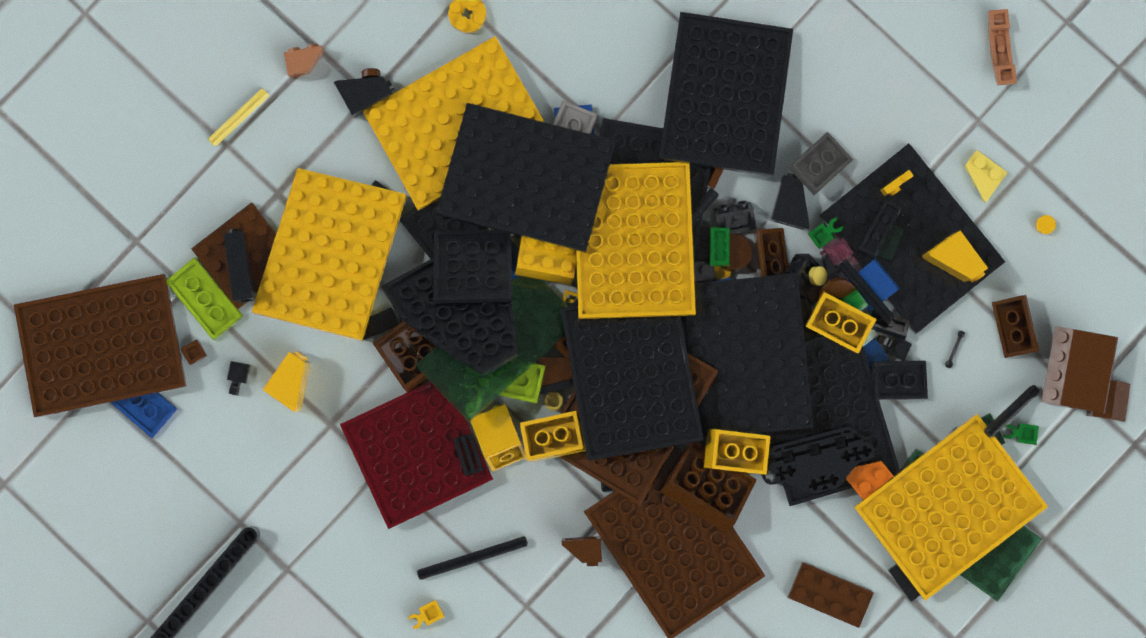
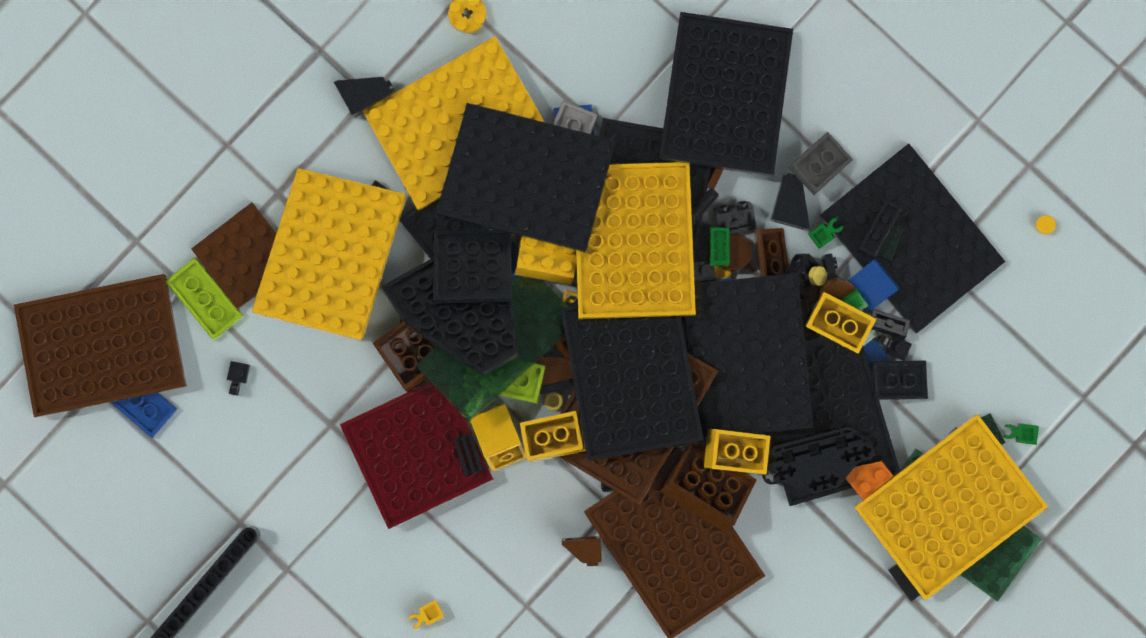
reddish brown plate [181,339,208,365] -> none
light yellow axle [208,88,269,146] -> none
black slope [223,228,257,303] -> none
yellow slope [263,351,310,412] -> none
nougat slope [284,44,325,78] -> none
reddish brown tile [361,68,381,78] -> none
black tile [363,307,399,340] -> none
black axle [417,536,528,580] -> none
reddish brown plate [787,562,874,628] -> none
clear pink panel [820,238,854,265] -> none
black axle [838,260,894,323] -> none
yellow plate [880,170,914,196] -> none
yellow slope [922,231,988,282] -> none
black hinge [945,331,965,368] -> none
light yellow wing [964,150,1008,203] -> none
black axle [984,385,1040,438] -> none
nougat slope [988,9,1017,86] -> none
reddish brown slope [992,295,1039,358] -> none
reddish brown slope [1041,326,1119,414] -> none
reddish brown slope [1086,380,1131,422] -> none

